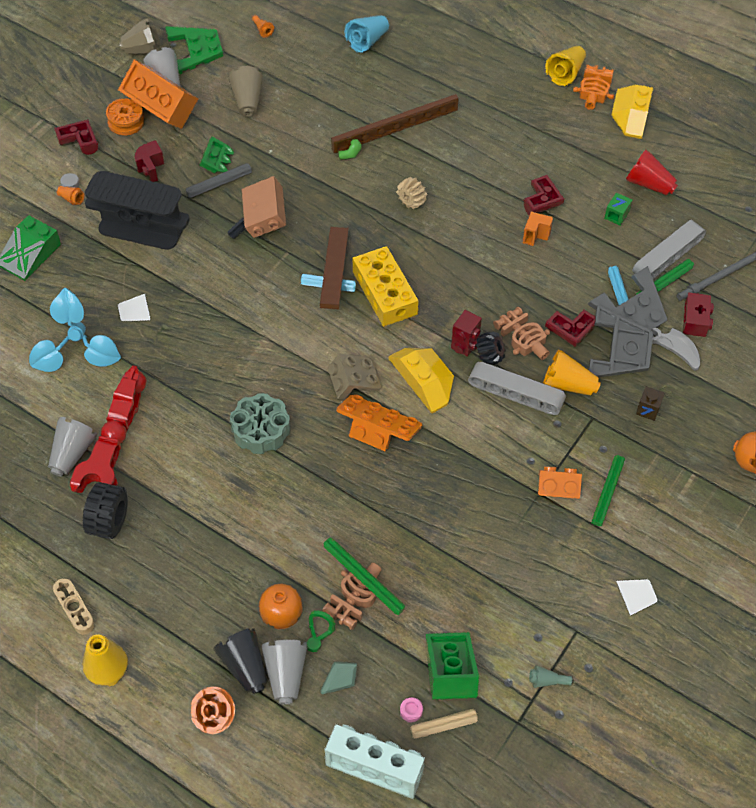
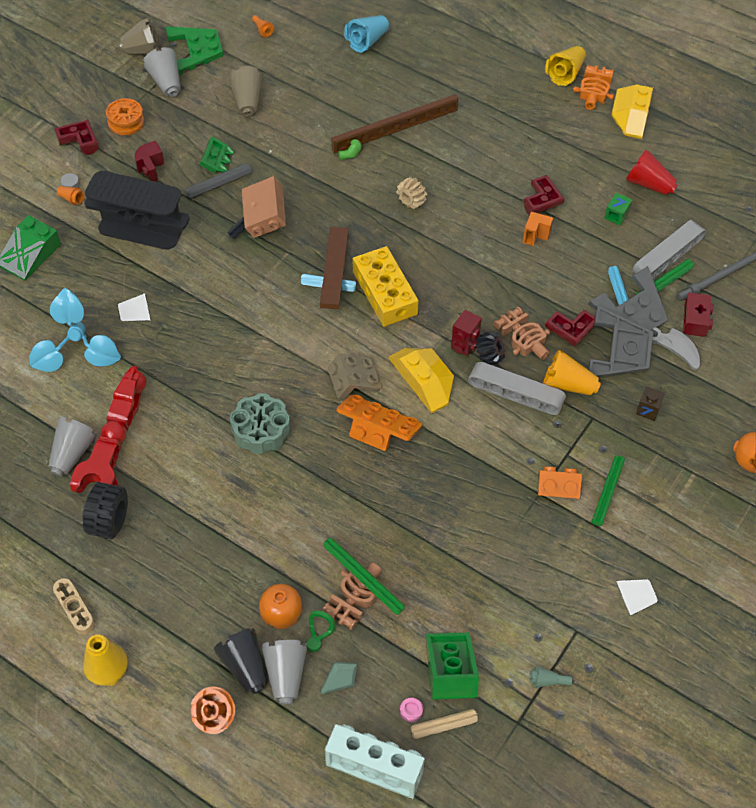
orange piece [118,59,198,129] -> none

